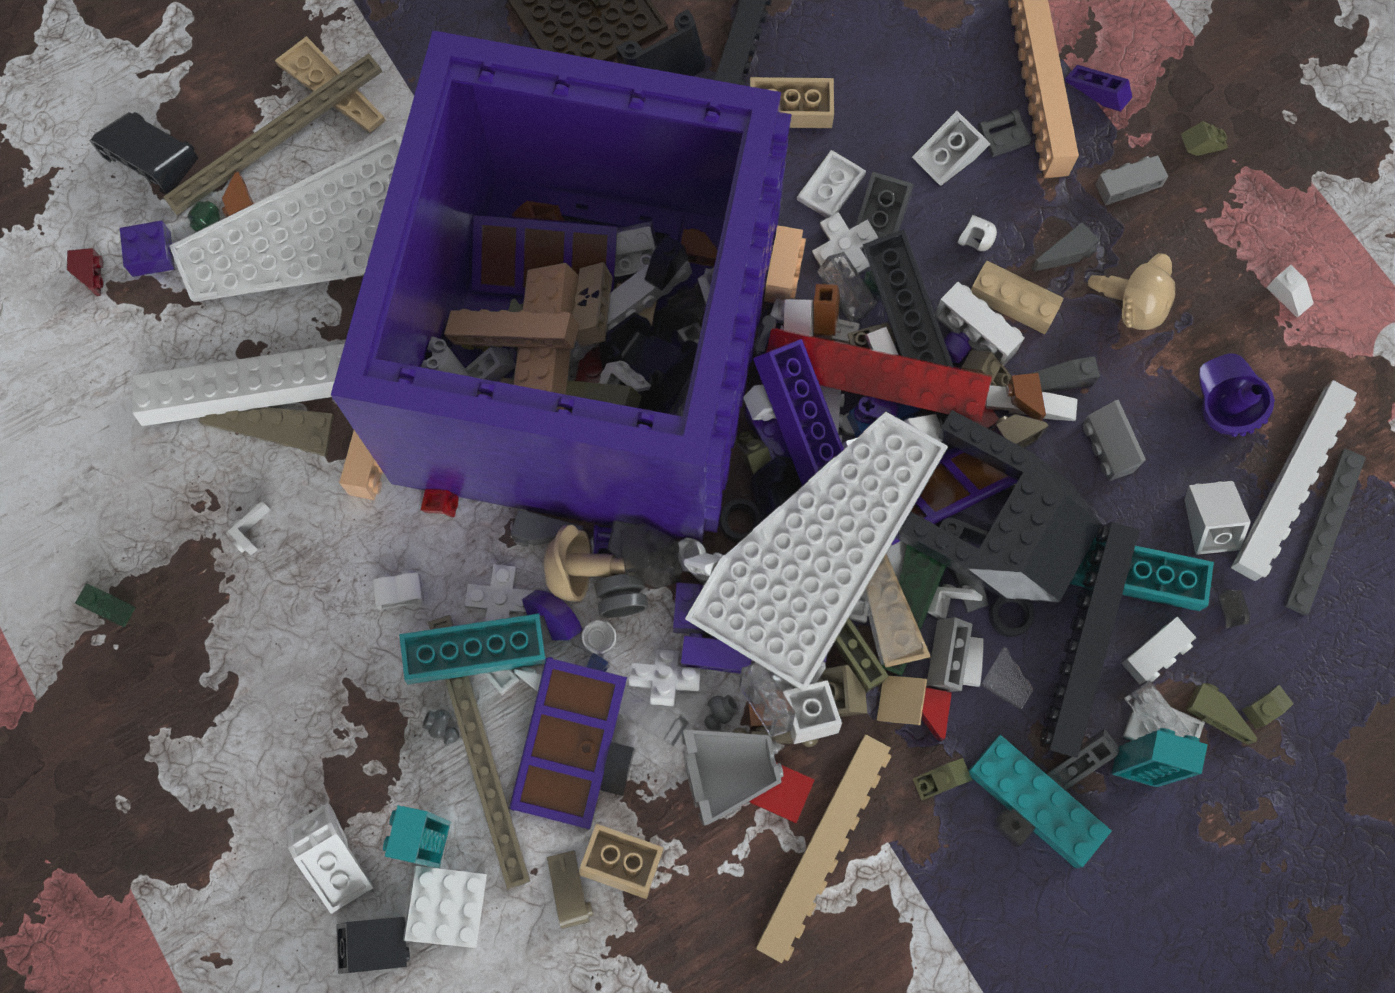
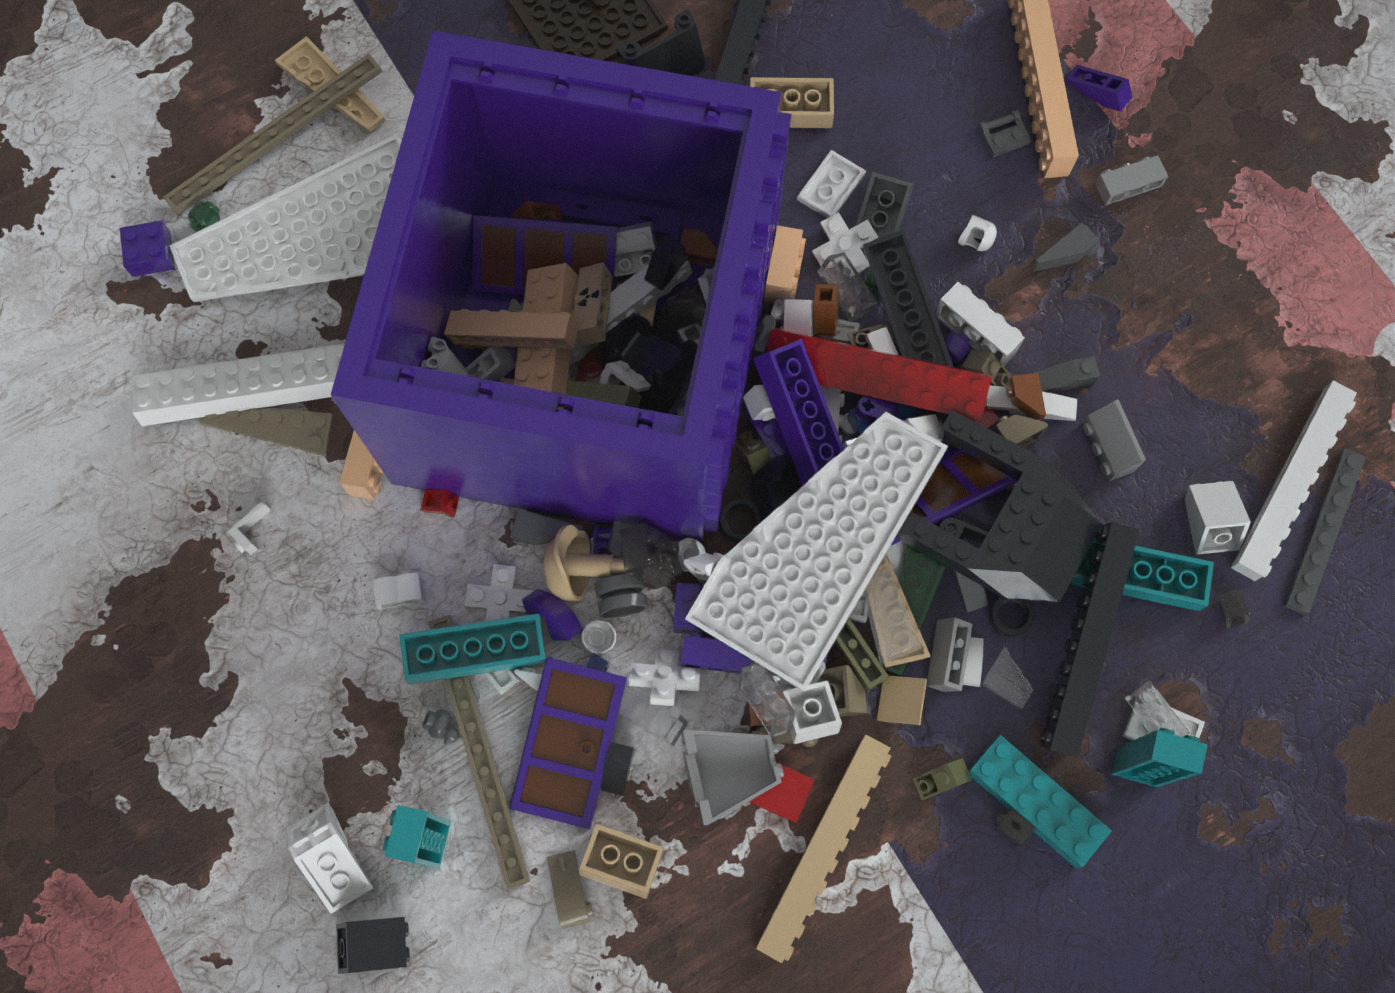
dark red slope [67,248,104,296] -> none
clear green slope [75,583,136,627] -> none
black windscreen [89,112,198,195] -> none
dark orange slope [222,172,254,218] -> none
white plate [403,866,487,948] -> none
dark grey animal [704,695,738,731] -> none
white slope [912,111,990,186] -> none
red slope [921,688,952,741] -> none
white bracket [928,584,983,619] -> none
tan slope [971,261,1064,334] -> none
dark grey slope [1046,728,1119,790] -> none
tan piece [1088,253,1175,330] -> none
white brick [1121,617,1196,684] -> none
olive slope [1181,121,1228,156] -> none
olive slope [1184,683,1257,745] -> none
dark purple piece [1198,354,1275,437] -> none
olive slope [1242,685,1293,729] -> none
white slope [1267,265,1314,318] -> none

